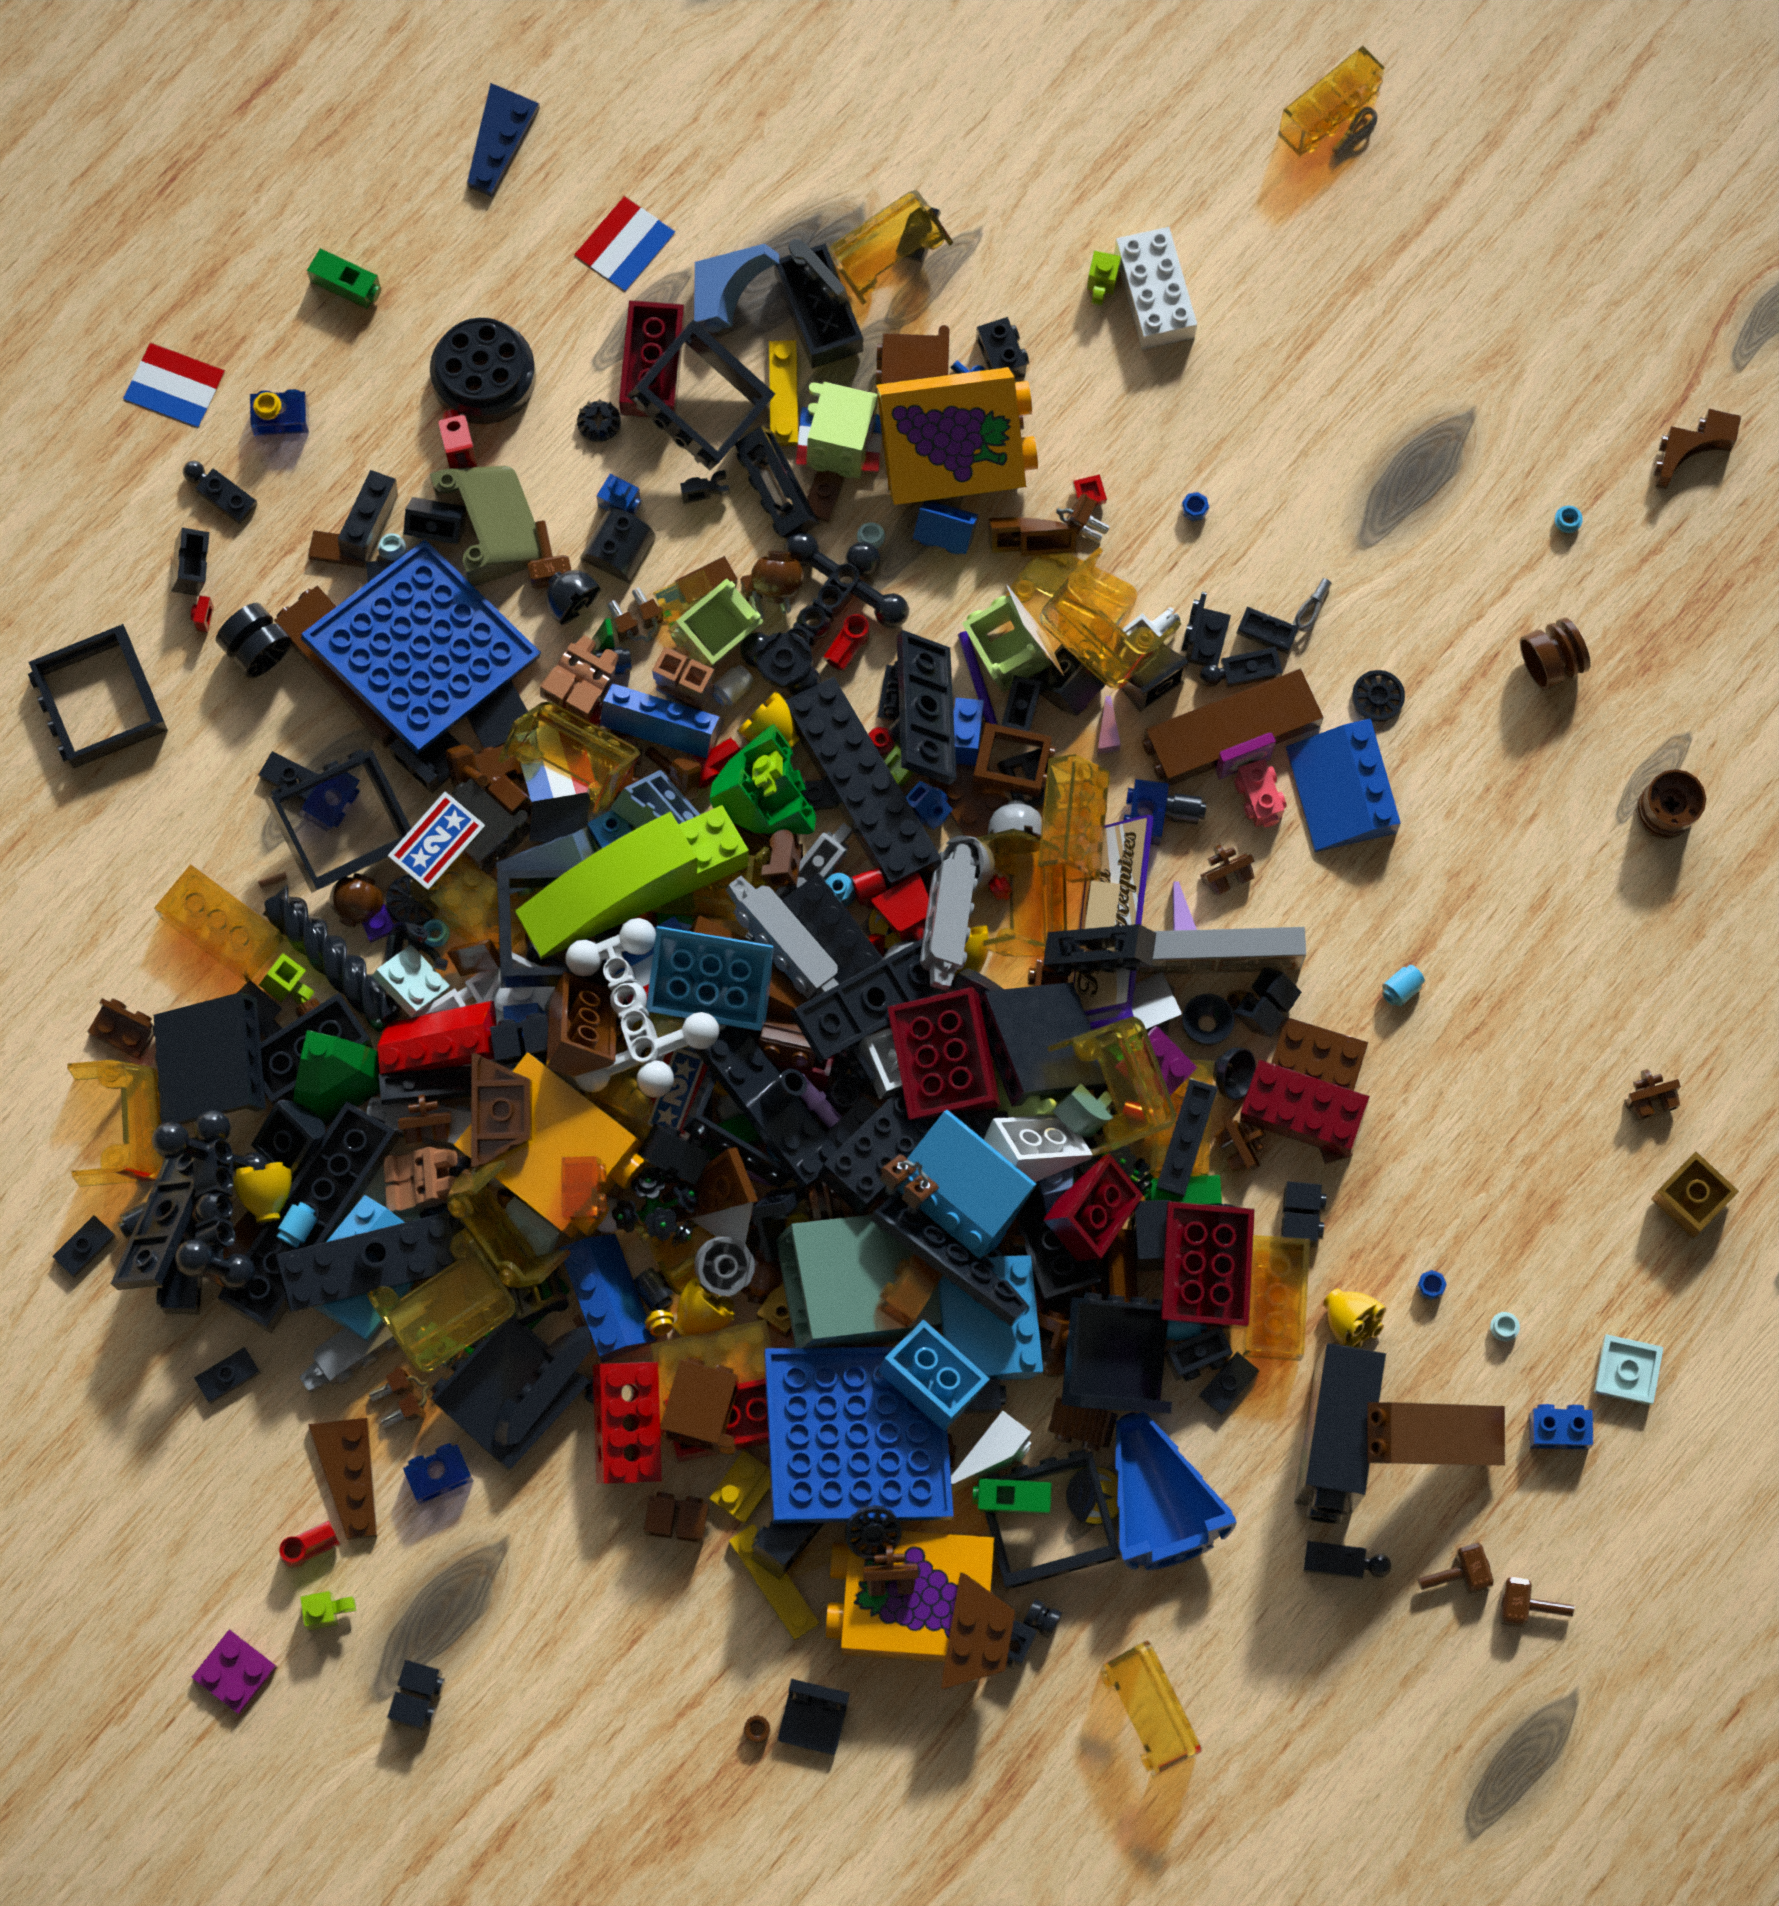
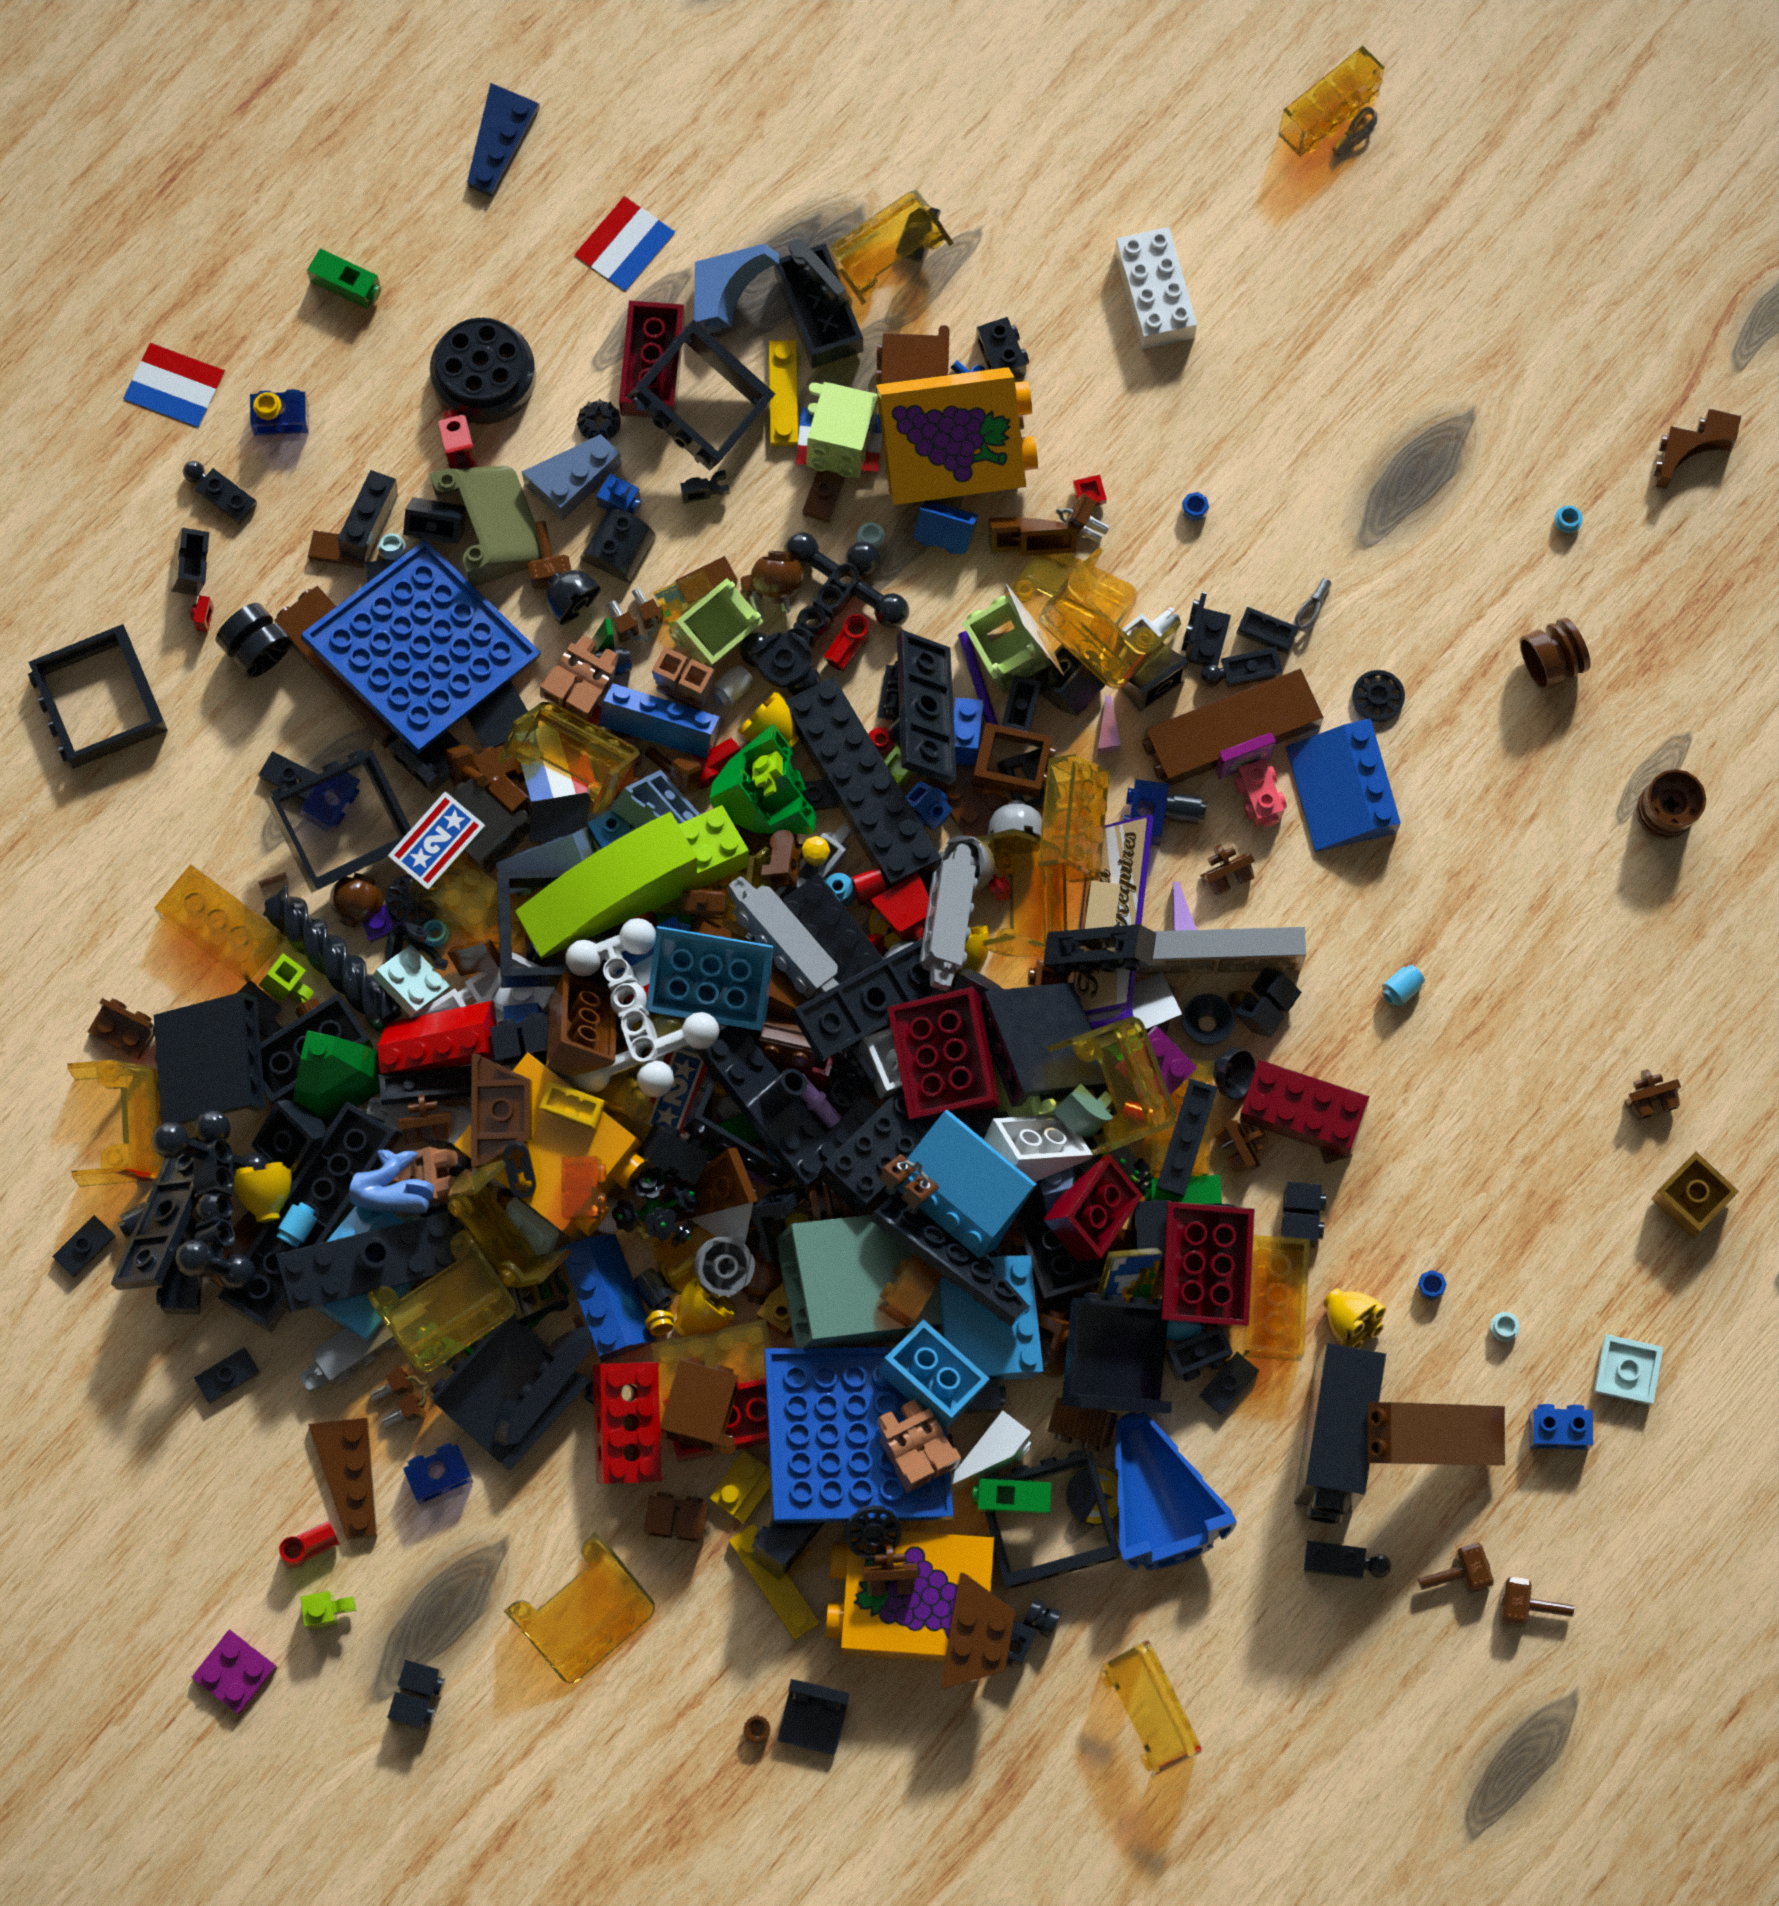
black brick [734,426,820,539] -> none
lime brick [1087,251,1121,306] -> none
reddish brown plate [1271,1017,1368,1091] -> none
none -> medium blue piece [349,1150,435,1214]
none -> black beam [503,1141,536,1198]
none -> clear yellow windscreen [504,1532,655,1683]
none -> sand blue wedge [522,435,622,520]
none -> yellow plate [539,1081,606,1129]
none -> reddish brown piece [681,890,726,918]
none -> yellow tile [801,836,830,866]
none -> nougat hips [877,1399,961,1493]
none -> tile [1097,1248,1163,1303]

